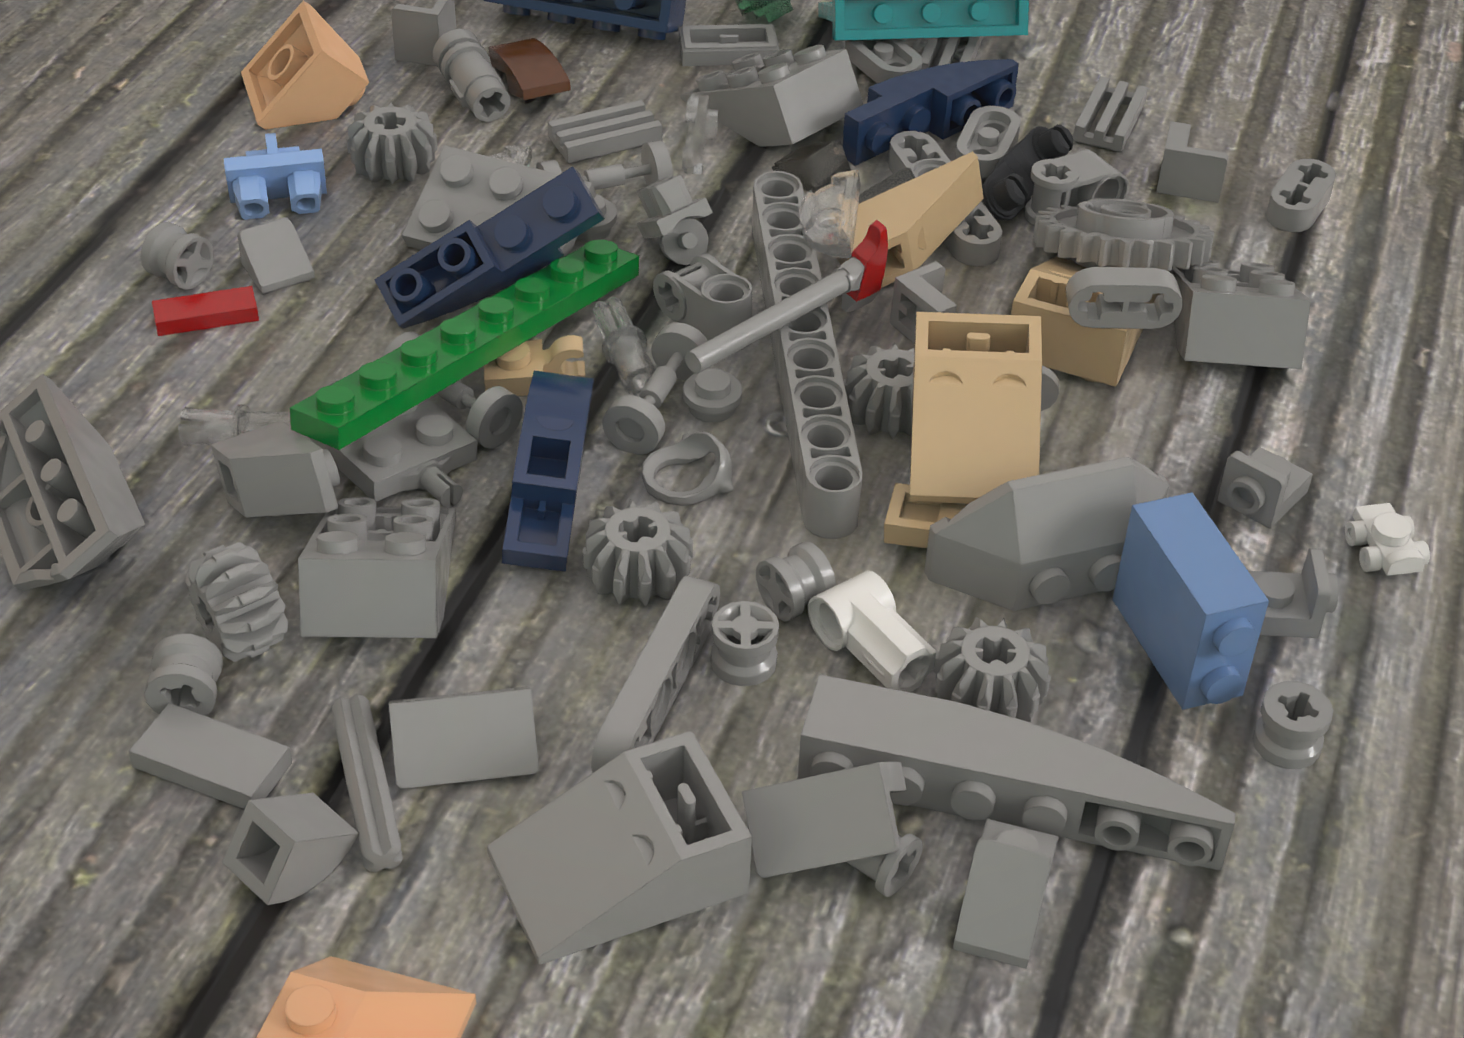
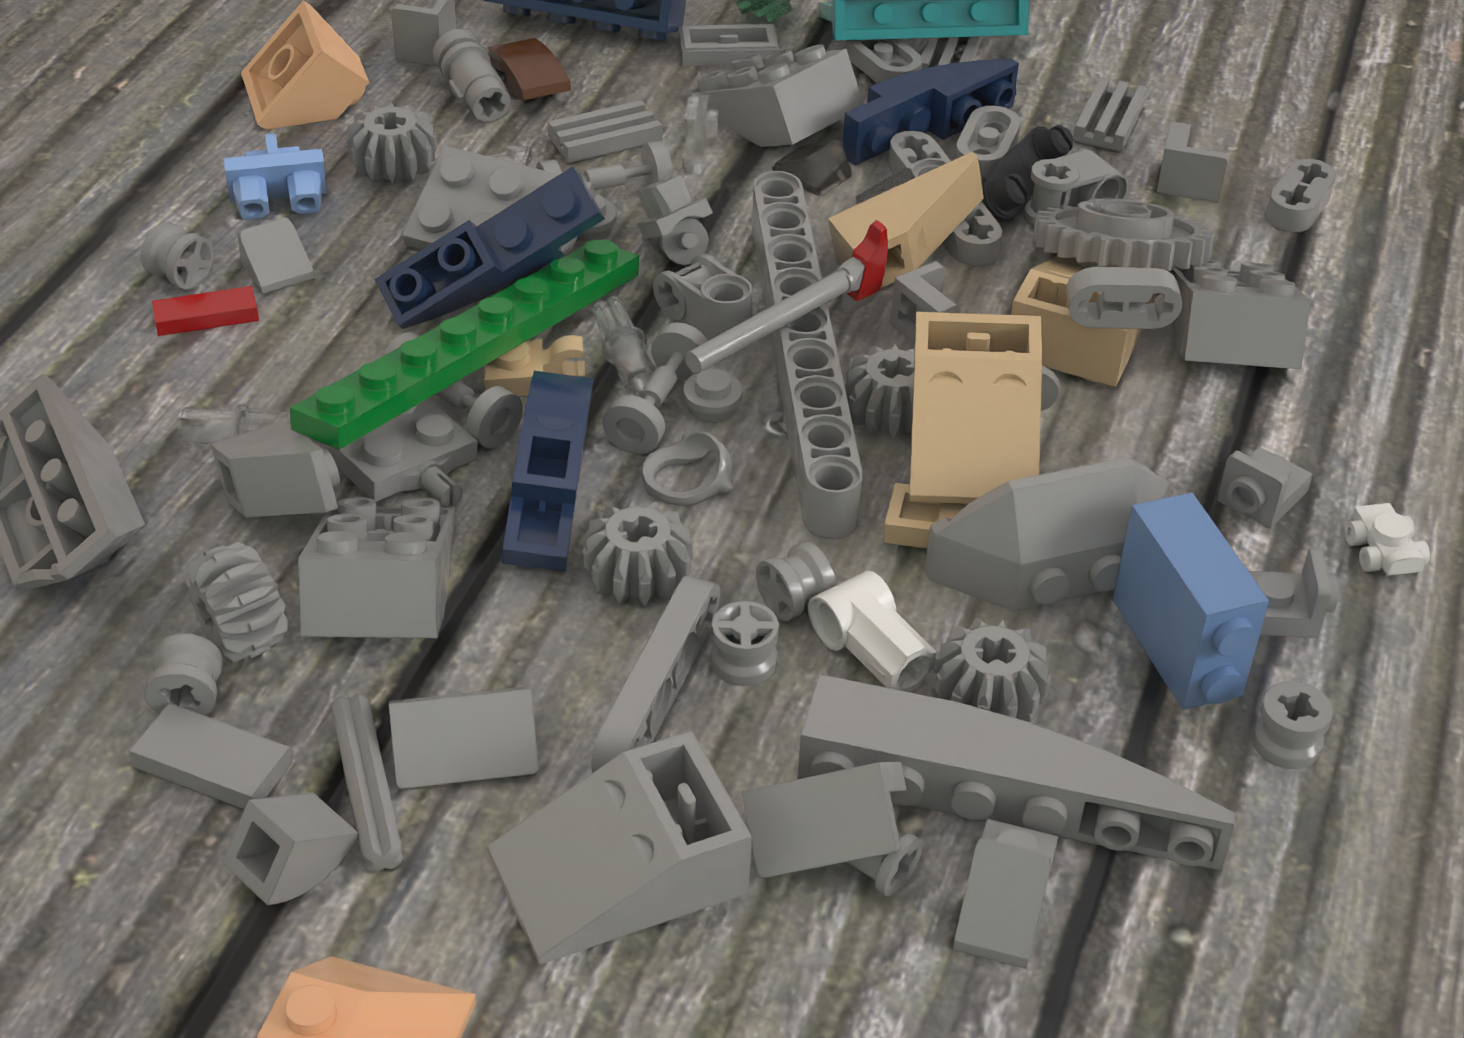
clear plate [799,170,861,258] -> none

